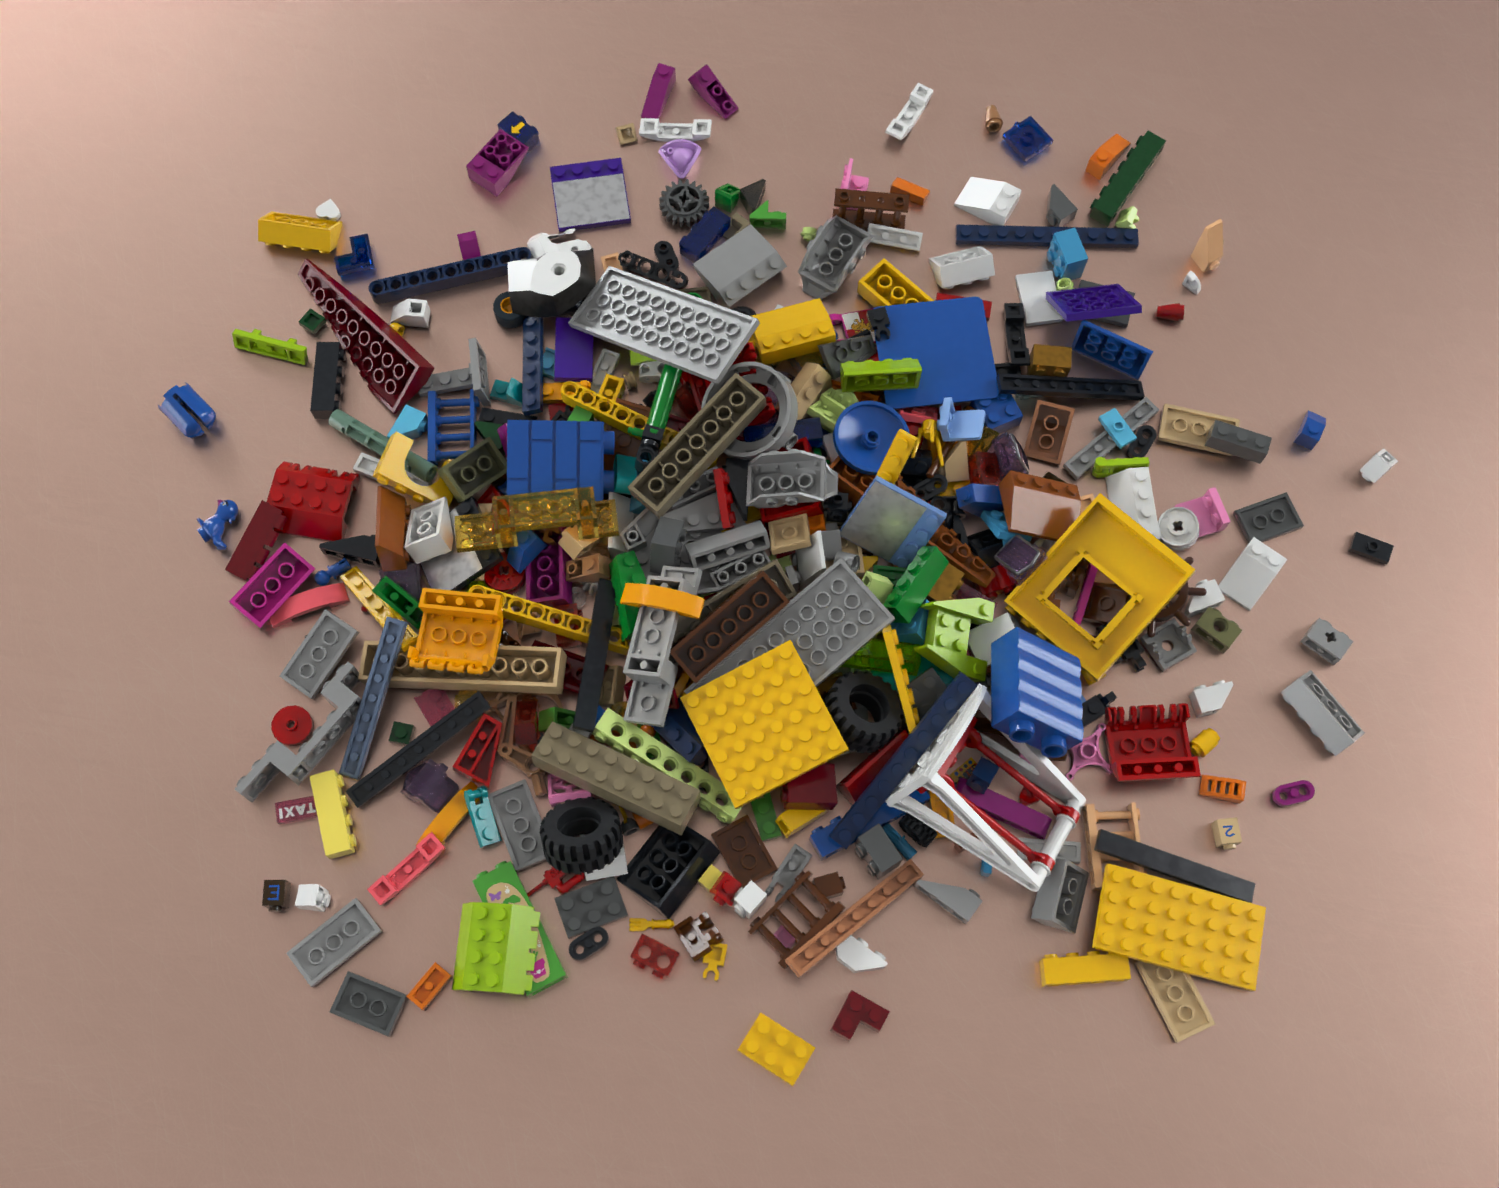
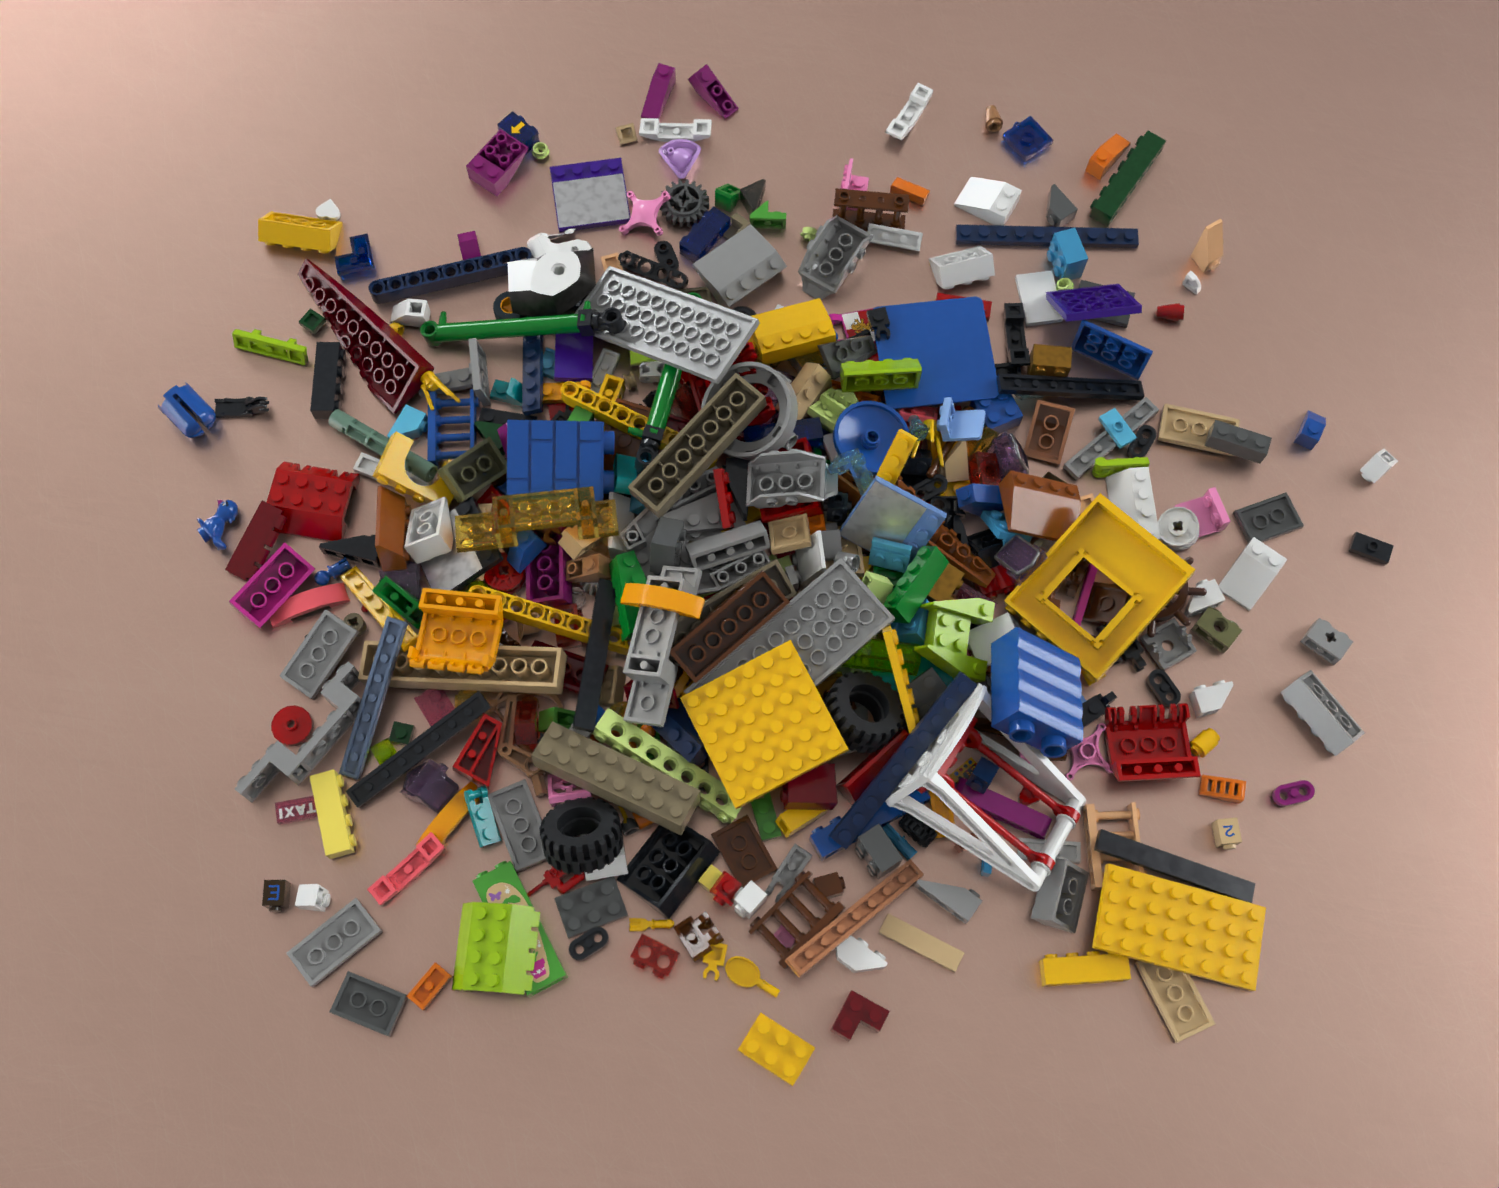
yellow brick [857,258,934,307] -> none
yellowish green tile [1115,206,1139,229] -> none
none -> black arm [214,396,269,418]
none -> dark tan wheel [344,613,367,636]
none -> clear neon green plate [370,738,397,765]
none -> green piece [420,300,625,347]
none -> yellow plant [420,371,461,410]
none -> yellowish green plate [532,142,549,159]
none -> bright pink piece [619,190,671,236]
none -> yellow piece [725,956,781,998]
none -> clear light blue bracket [828,448,873,496]
none -> medium azure plate [868,537,912,573]
none -> tan tile [879,913,964,973]
none -> clear light blue cone [908,415,928,441]
none -> black plate [1147,669,1181,707]

